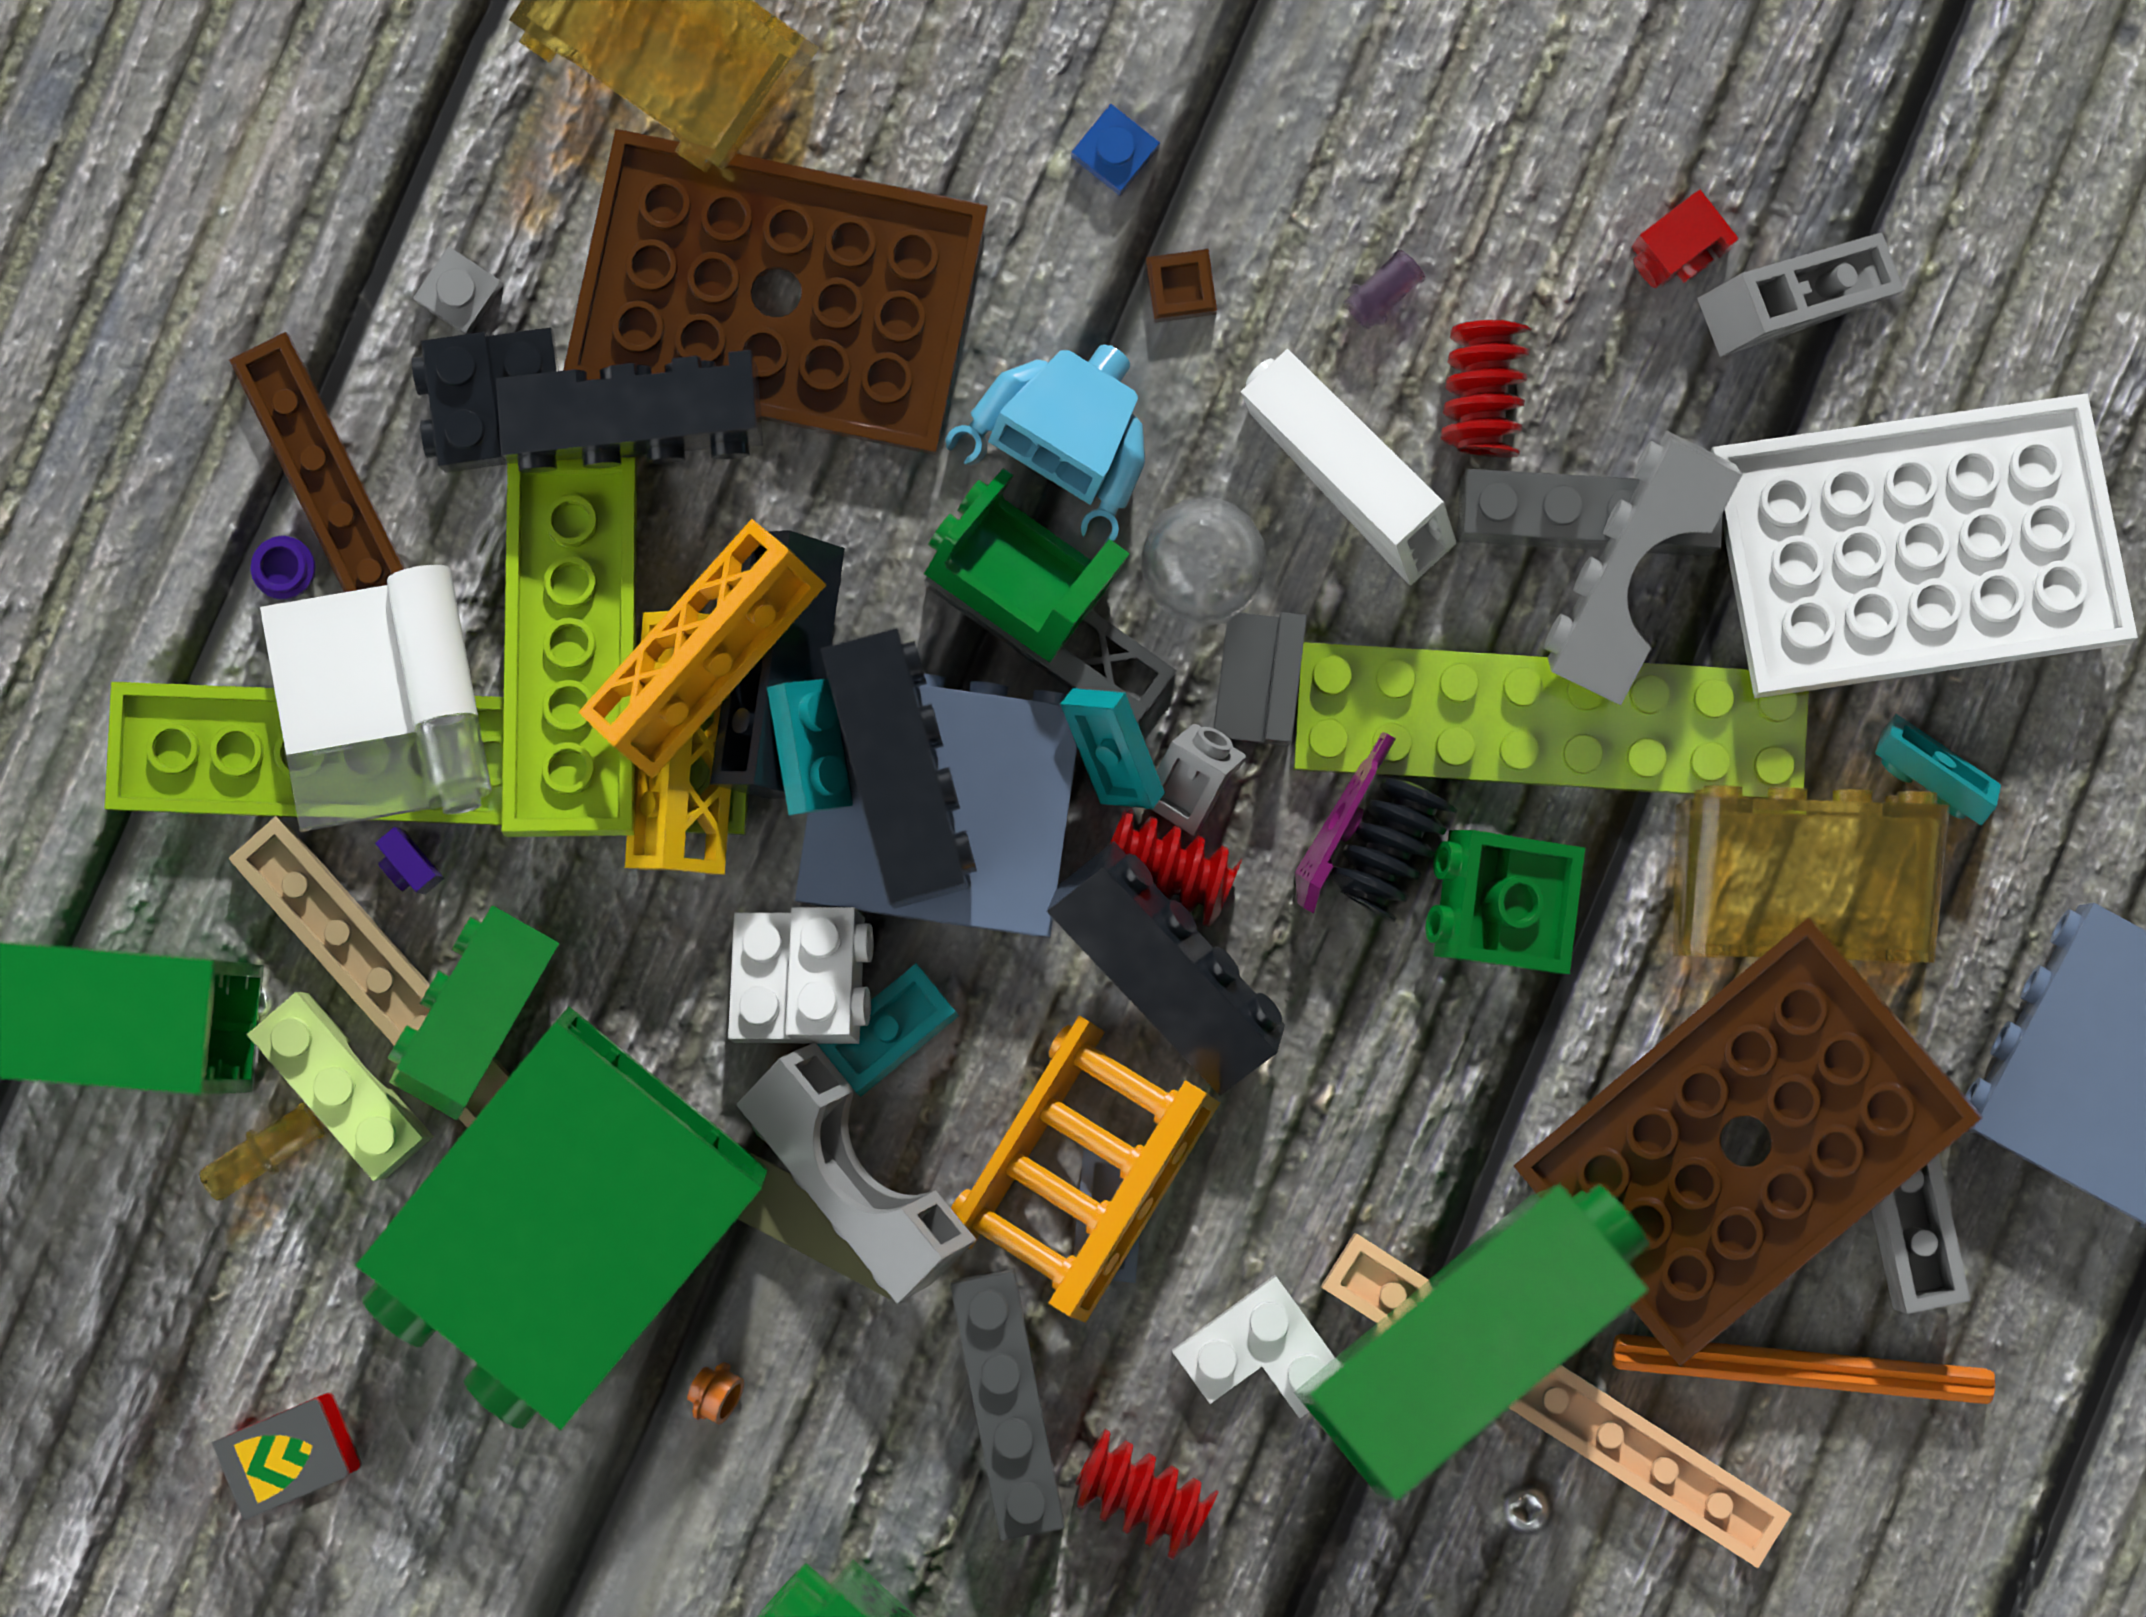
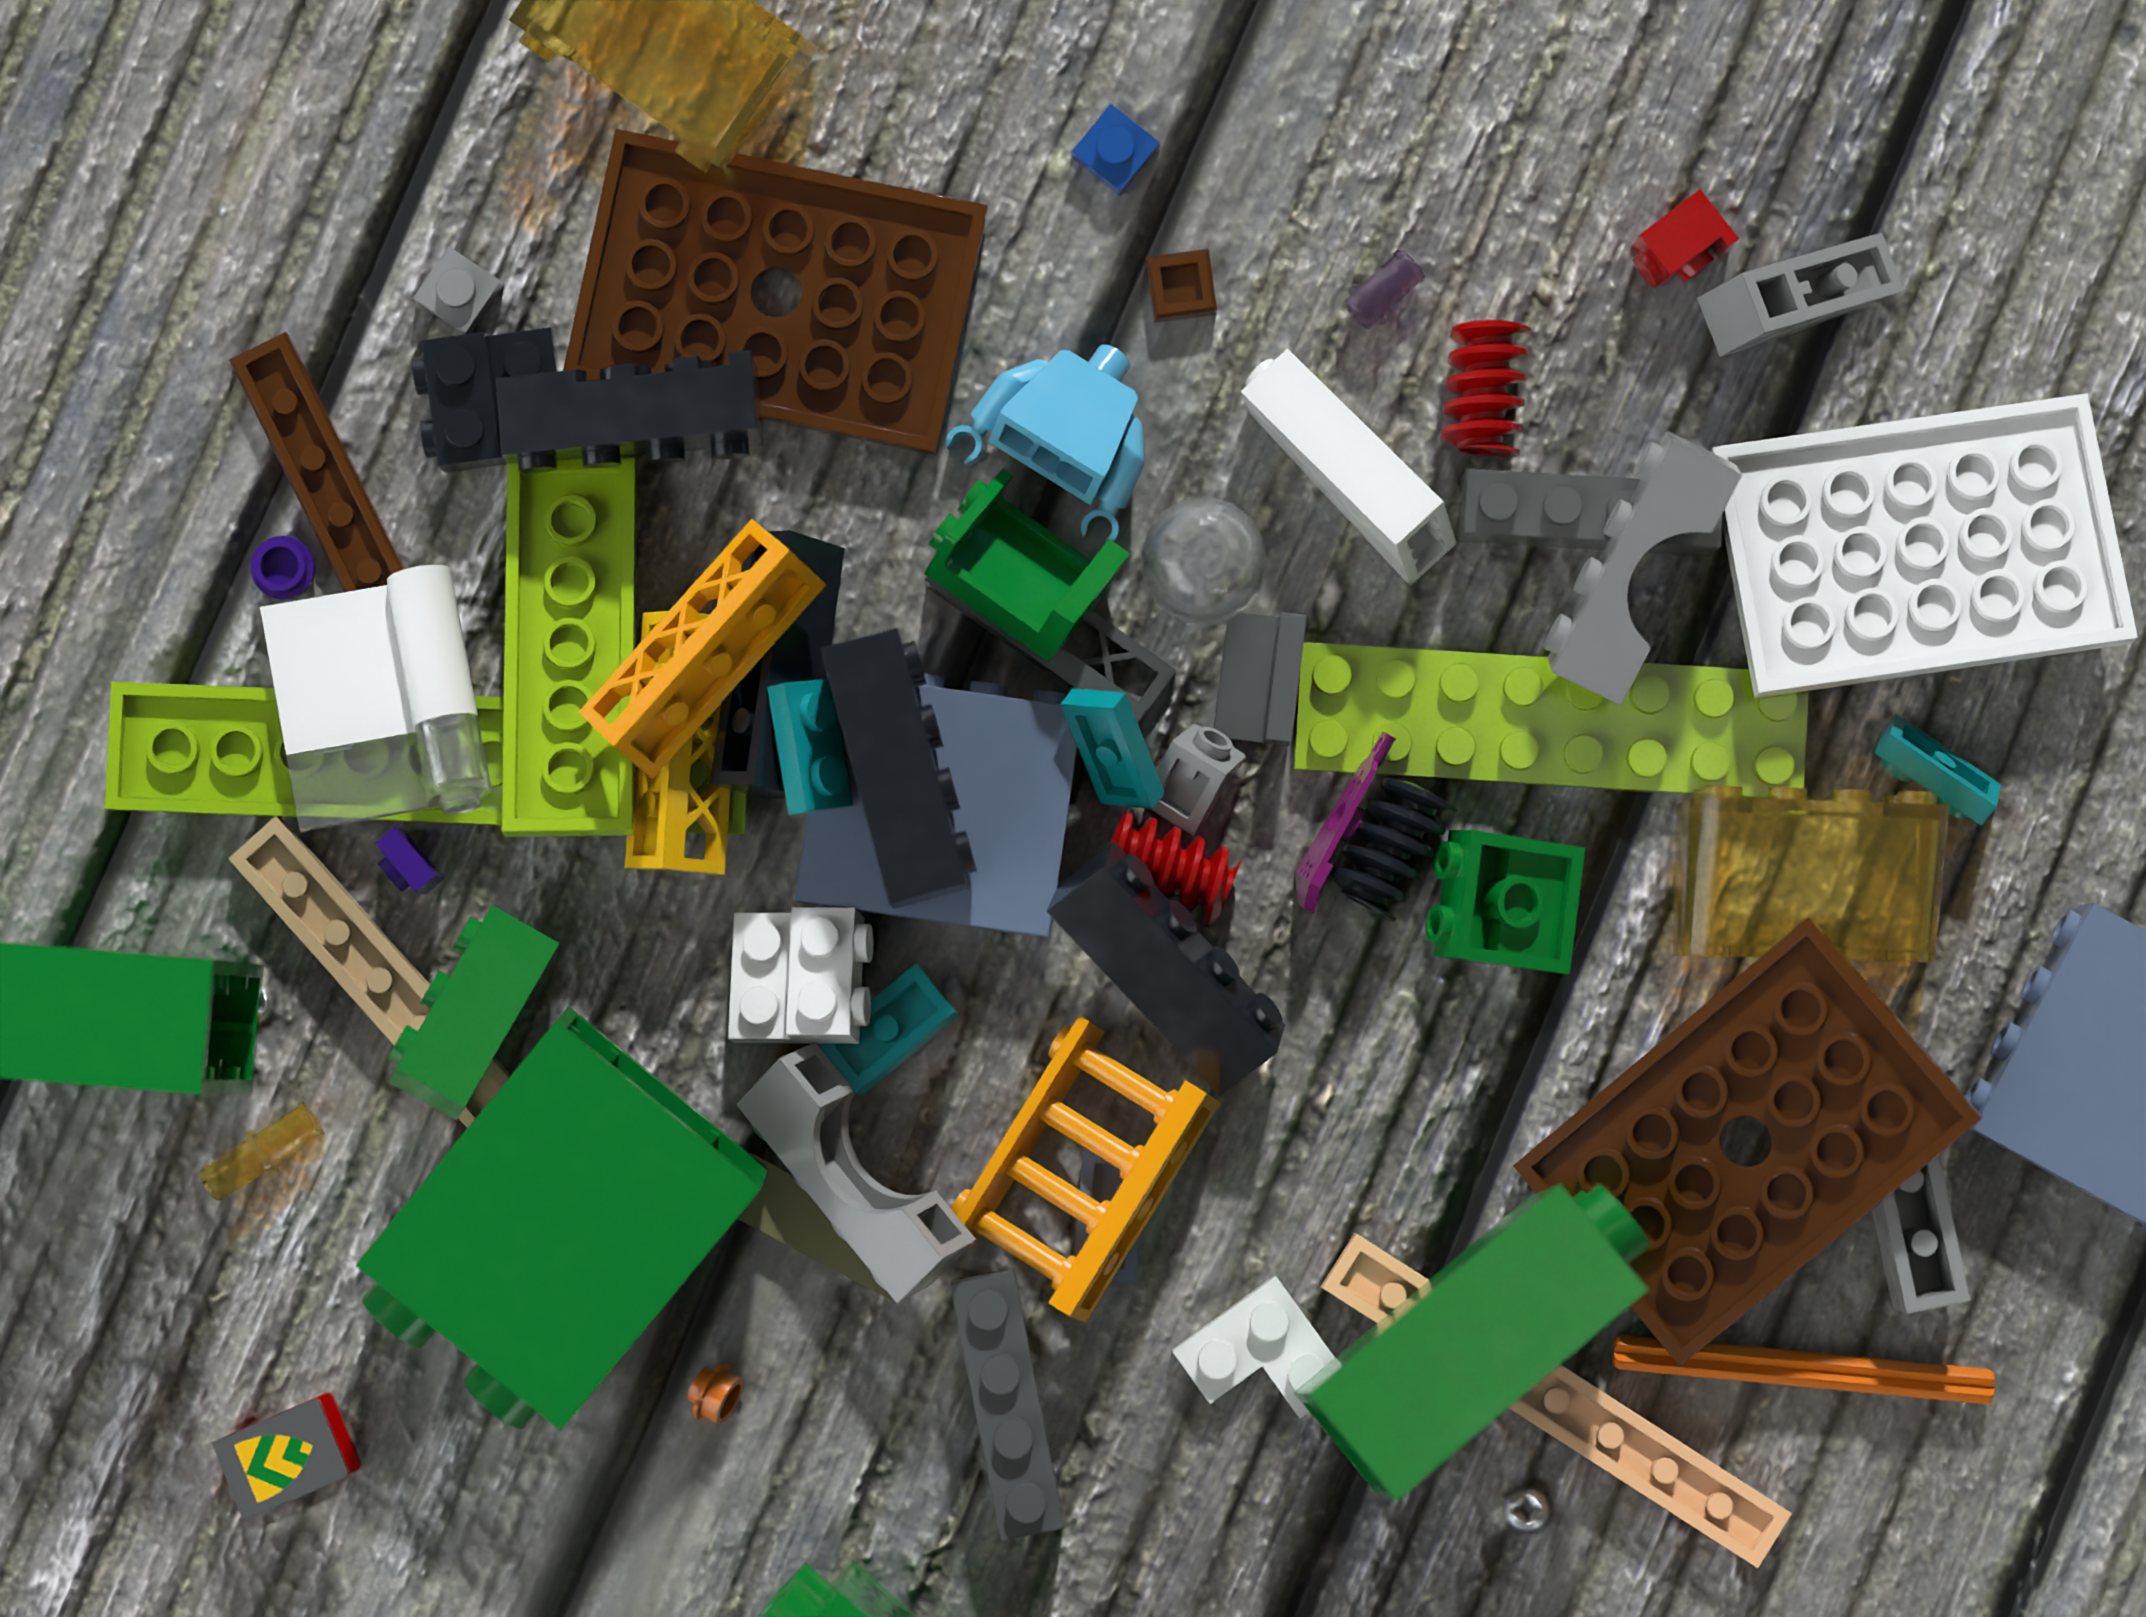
yellowish green arch [247,992,434,1181] -> none
red piece [1075,1428,1219,1559] -> none

